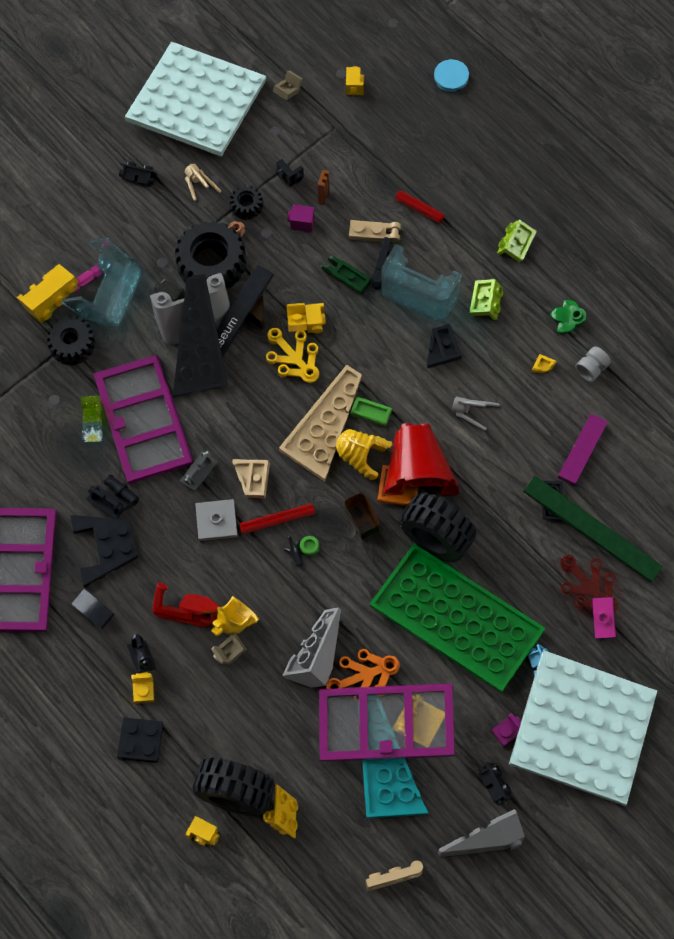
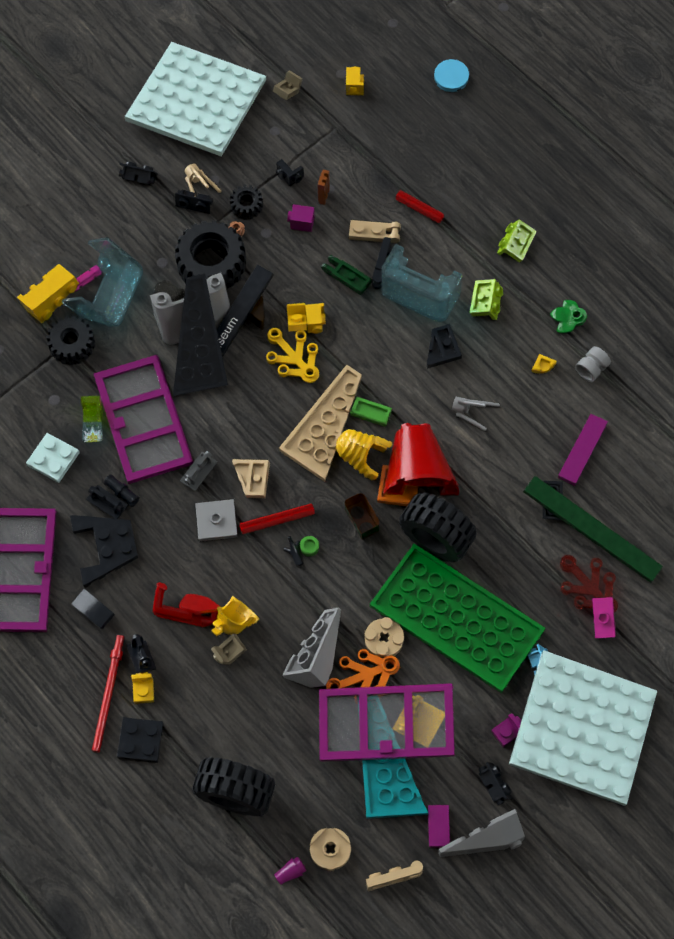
yellow brick [186,816,220,846] -> none
yellow hinge [263,785,298,838] -> none
none -> light aqua plate [26,433,80,483]
none -> red bar [92,635,124,753]
none -> black hinge [175,189,213,214]
none -> magenta cone [274,857,307,885]
none -> tan plate [310,828,351,871]
none -> tan plate [365,617,404,657]
none -> magenta tile [428,805,450,848]

